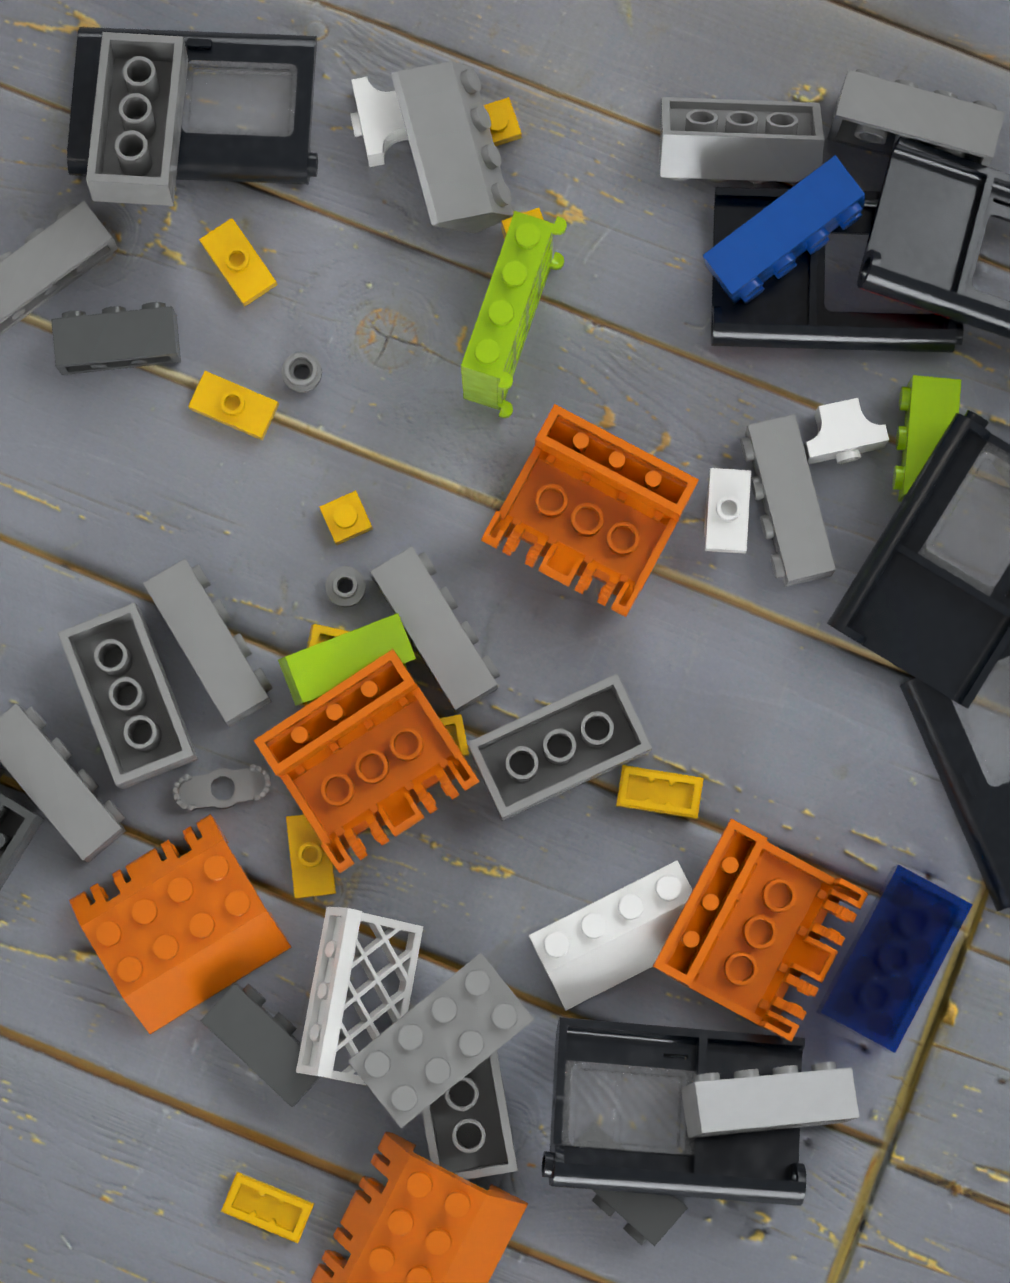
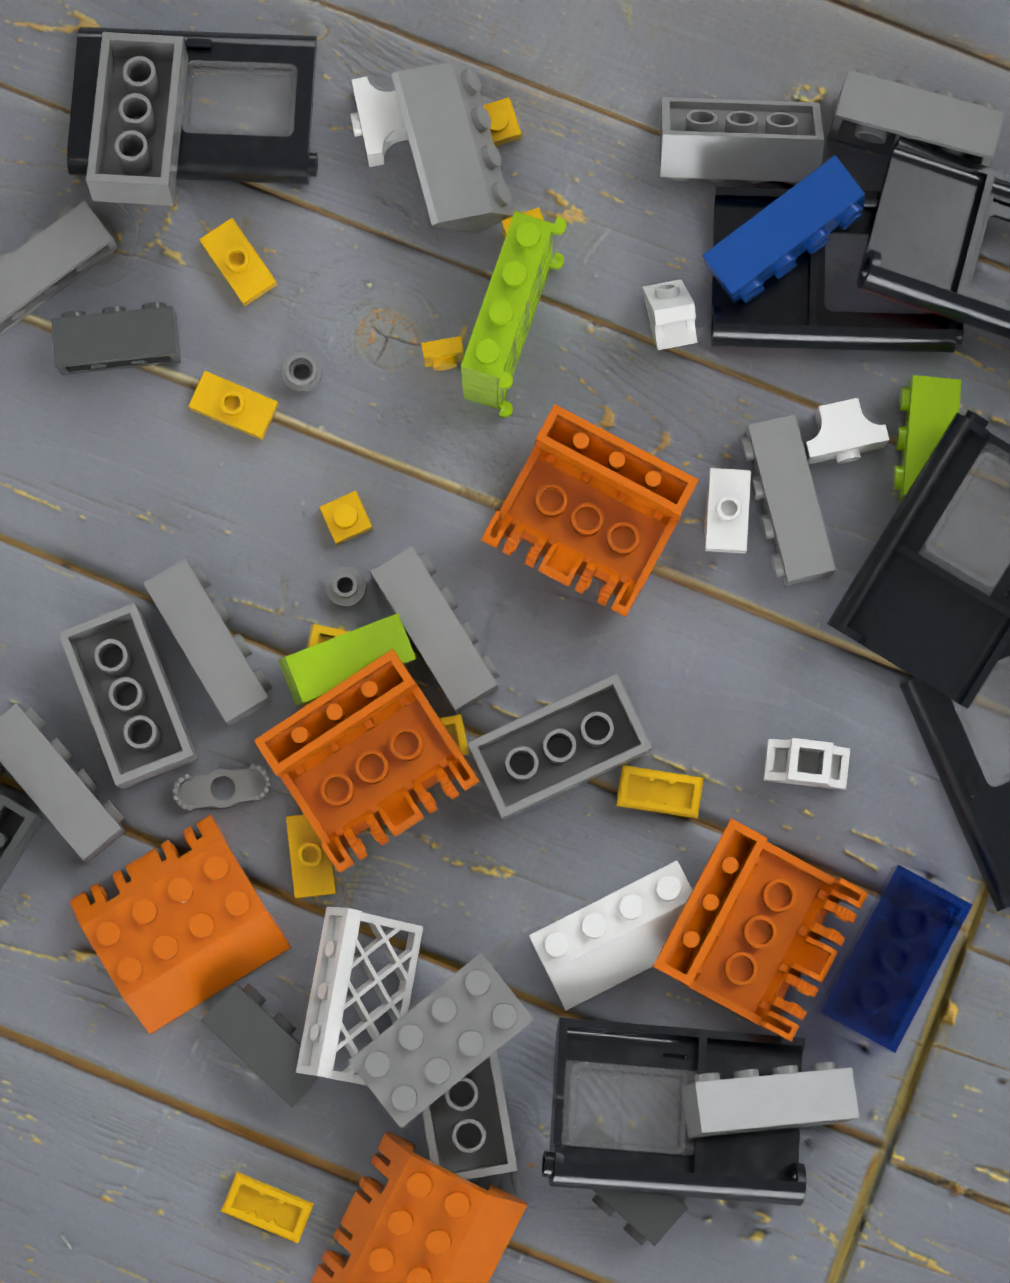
none -> yellow plate [421,336,464,371]
none -> white brick [642,279,698,350]
none -> white brick [763,738,850,790]

